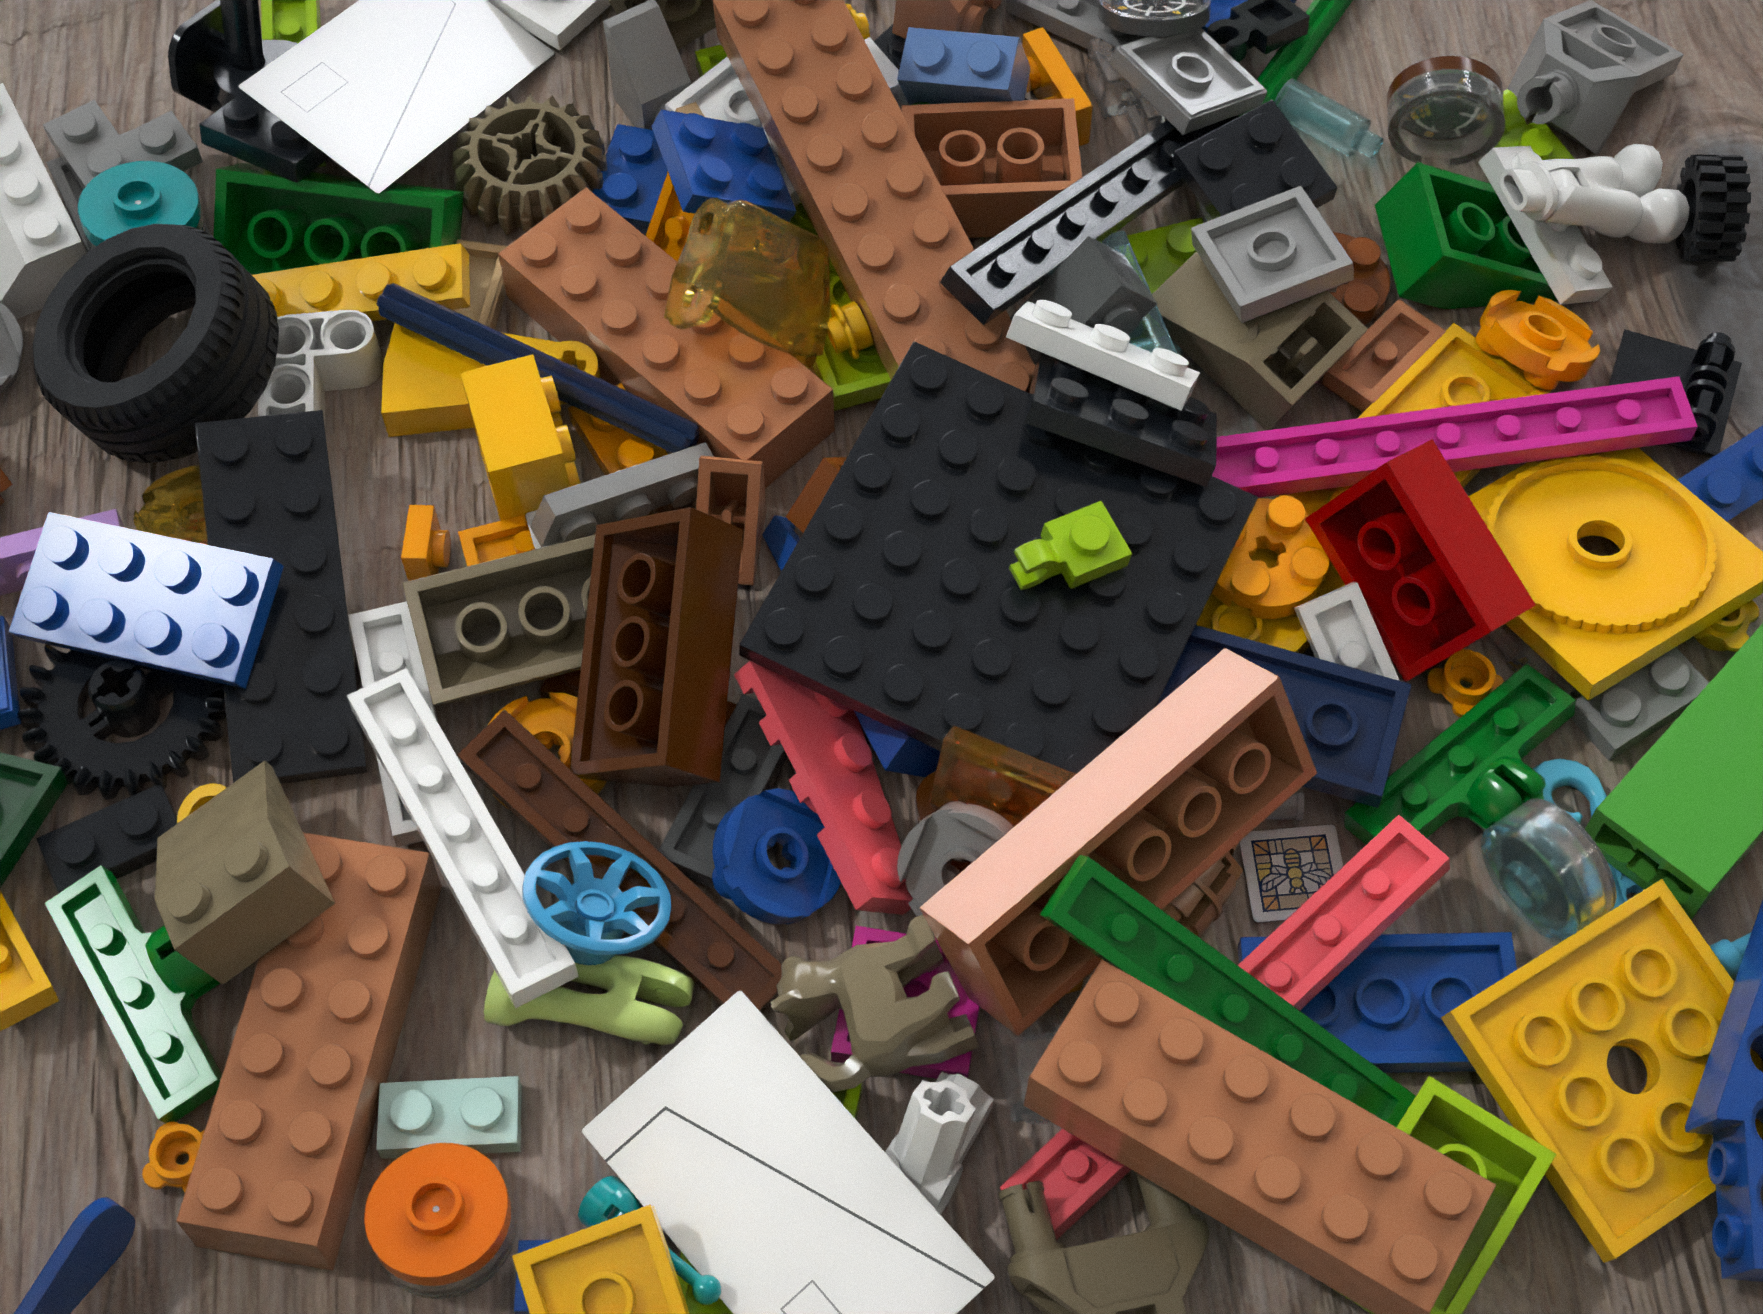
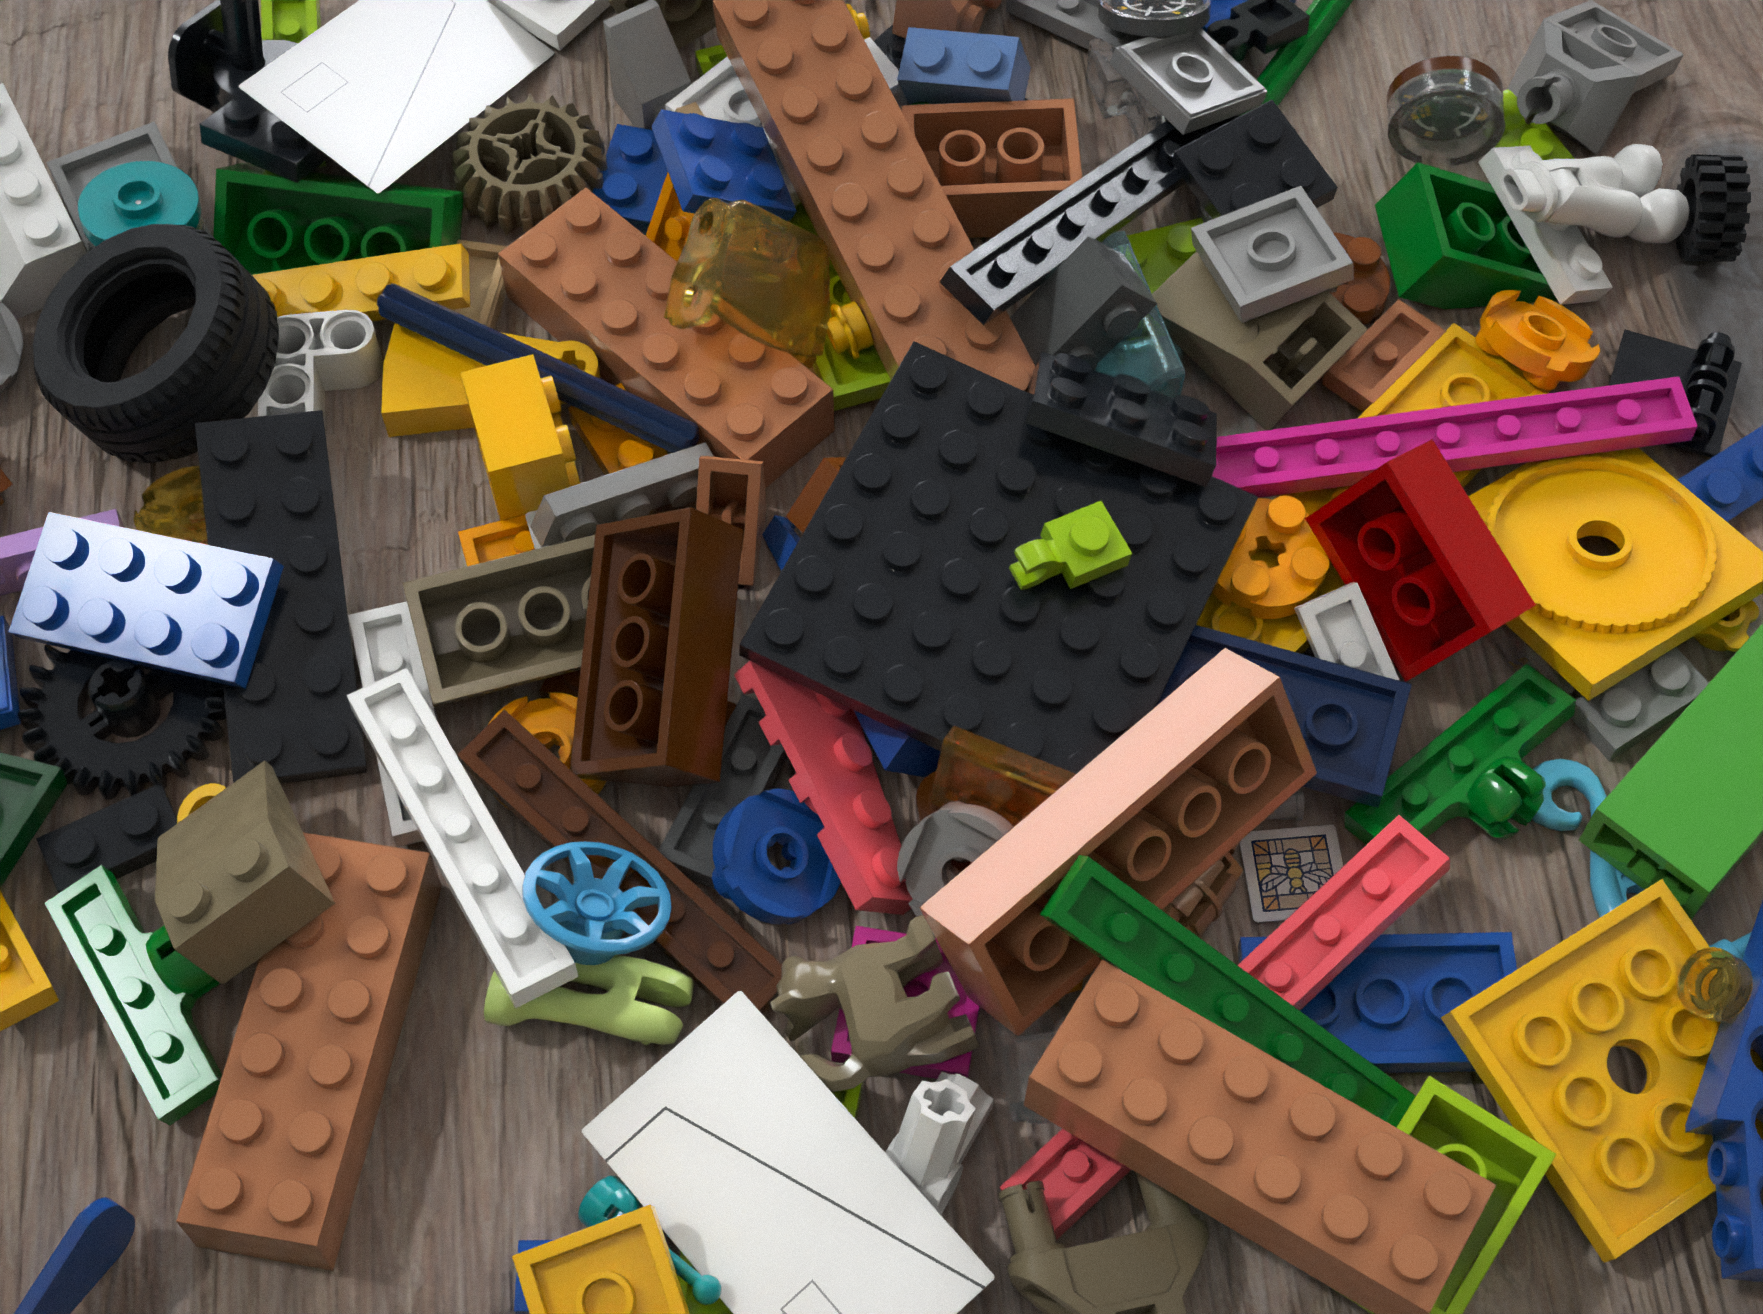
light grey plate [43,100,203,189] -> none
light orange plate [142,1121,205,1192] -> none
orange piece [364,1143,517,1299] -> none
light aqua plate [376,1076,522,1159] -> none
light orange plate [401,504,451,581] -> none
white plate [1006,300,1200,411] -> none
light orange plate [1022,27,1093,146] -> none
clear light blue cylinder [1275,78,1384,159] -> none
light orange plate [1427,649,1504,718] -> none
clear light blue piece [1481,799,1617,942] -> none
none -> clear yellow tile [1677,947,1753,1022]

